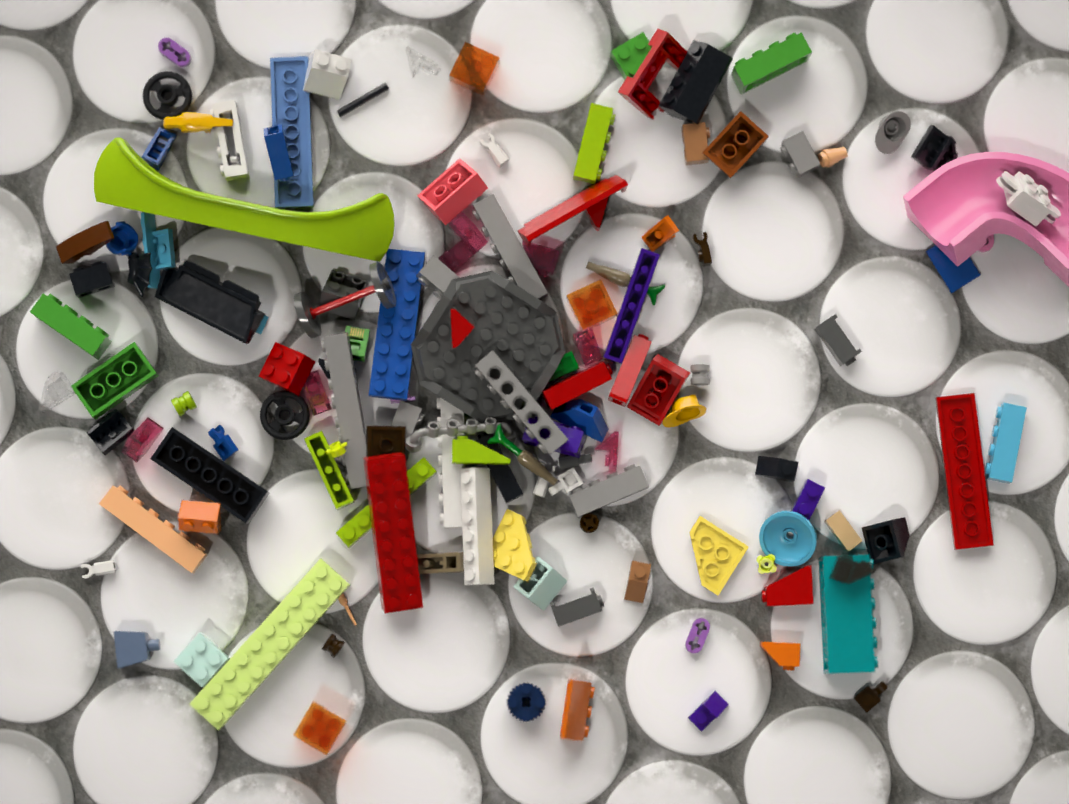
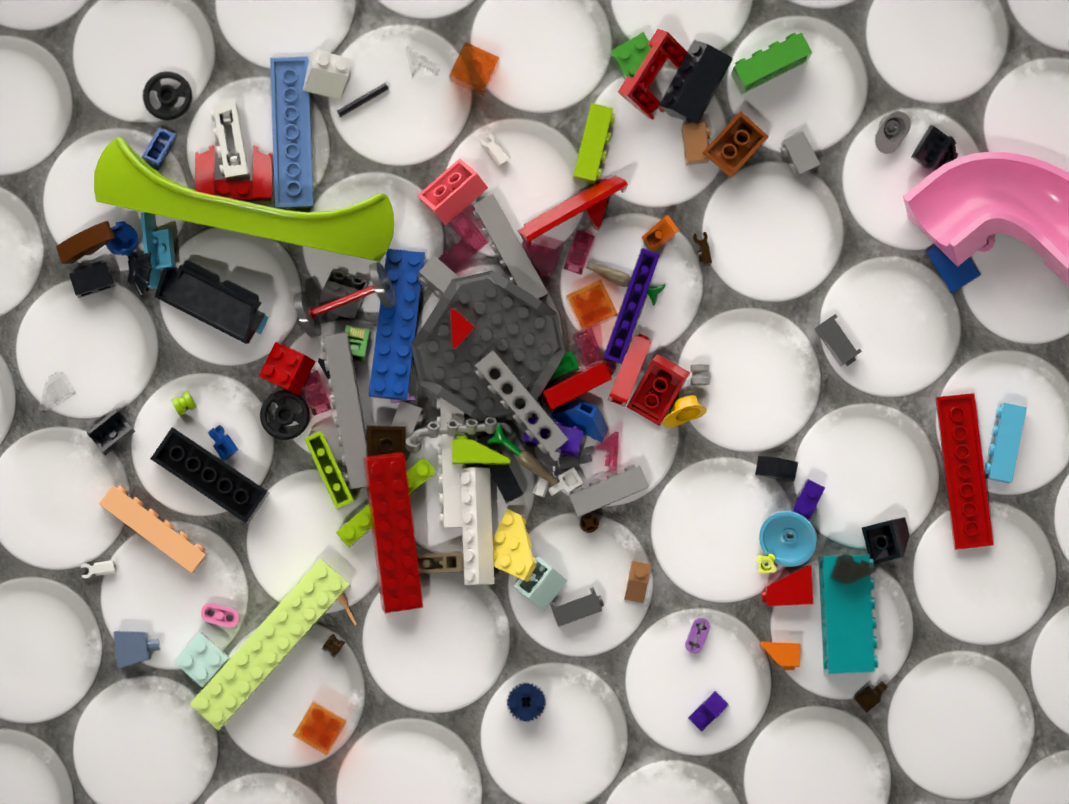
bright green brick [30,293,112,360] -> none
bright green brick [71,342,159,419] -> none
clear pink slope [121,417,164,462] -> none
medium lavender beam [158,38,191,68] -> none
yellow animal [163,112,233,133] -> none
orange slope [178,500,221,534] -> none
blue slope [264,124,294,182] -> none
neon yellow plate [326,441,348,458] -> none
orange slope [560,679,595,741] -> none
light yellow plate [689,516,749,596] -> none
light nougat cone [818,147,848,168] -> none
tan slope [824,510,862,552] -> none
white brick [996,171,1061,226] -> none
none -> red wedge [195,145,272,201]
none -> bright pink plate [201,603,240,628]
none -> clear pink slope [563,230,595,275]

